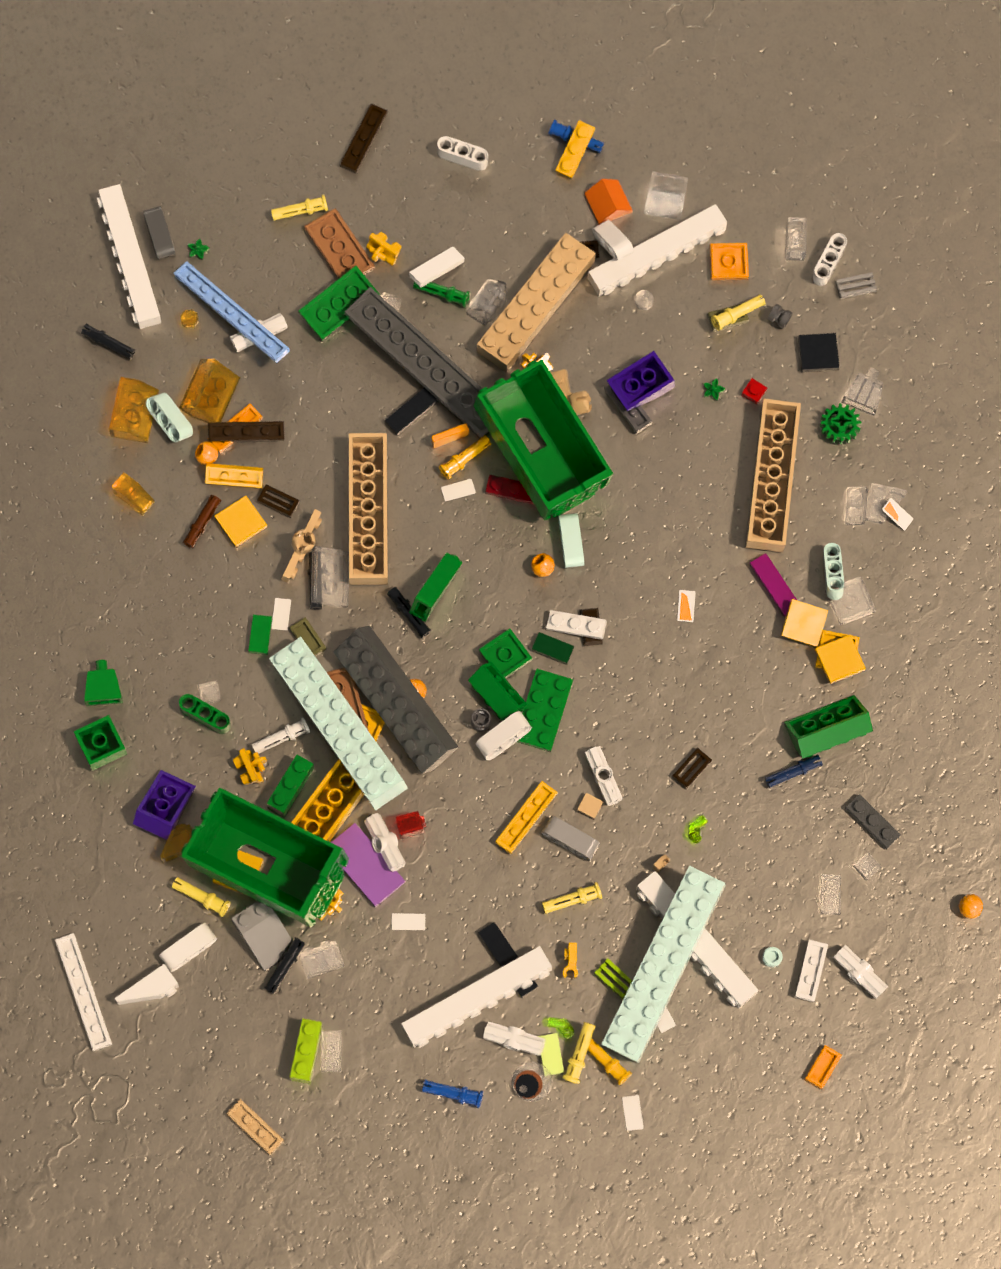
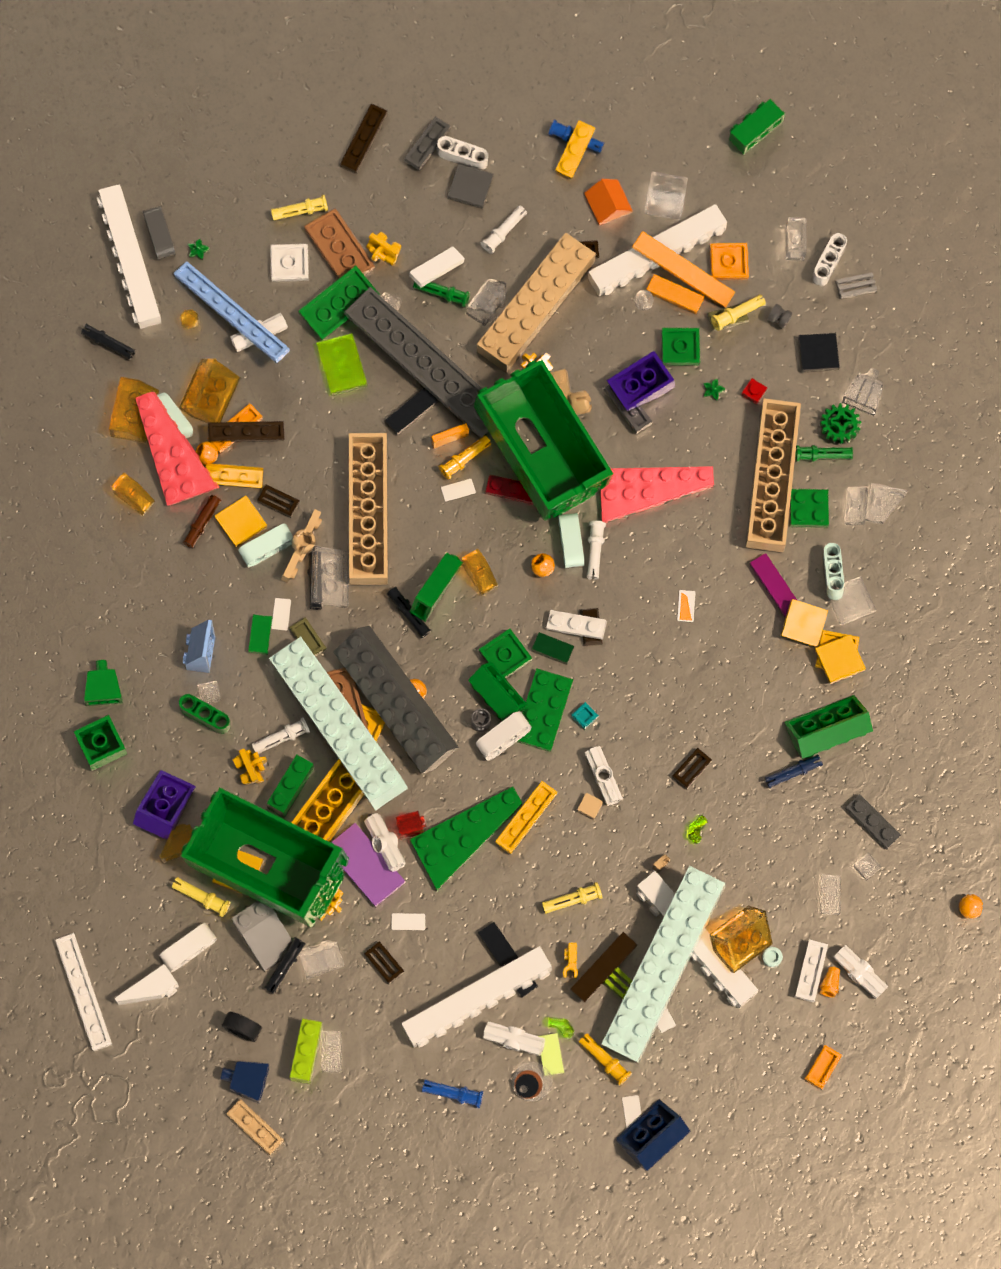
light grey beam [541,816,600,861] -> none
light yellow pin [562,1022,596,1084] -> none
white beam [592,220,634,261] -> none
white sticker [882,498,913,530] -> none
none -> coral wing [135,392,220,506]
none -> light blue slope [183,620,216,673]
none -> dark blue torso [220,1061,270,1104]
none -> black tyre [222,1011,262,1042]
none -> light aqua beam [238,524,293,567]
none -> white tile [271,244,309,282]
none -> clear neon green tile [316,334,368,396]
none -> dark brown tile [364,941,404,984]
none -> dark grey plate [405,117,450,171]
none -> green wing [410,787,522,891]
none -> dark grey tile [448,164,493,209]
none -> clear yellow slope [462,549,498,595]
none -> white pin [481,205,527,254]
none -> dark brown tile [570,932,638,1003]
none -> teal tile [571,702,599,730]
none -> white pin [587,521,606,580]
none -> coral wing [600,466,714,523]
none -> dark blue slope [616,1099,691,1171]
none -> light orange tile [632,231,735,308]
none -> light orange tile [646,274,705,315]
none -> green plate [662,328,700,365]
none -> clear yellow slope [709,906,773,973]
none -> green brick [729,99,785,154]
none -> green plate [790,489,829,528]
none -> green pin [795,445,853,462]
none -> light orange cone [820,967,840,998]

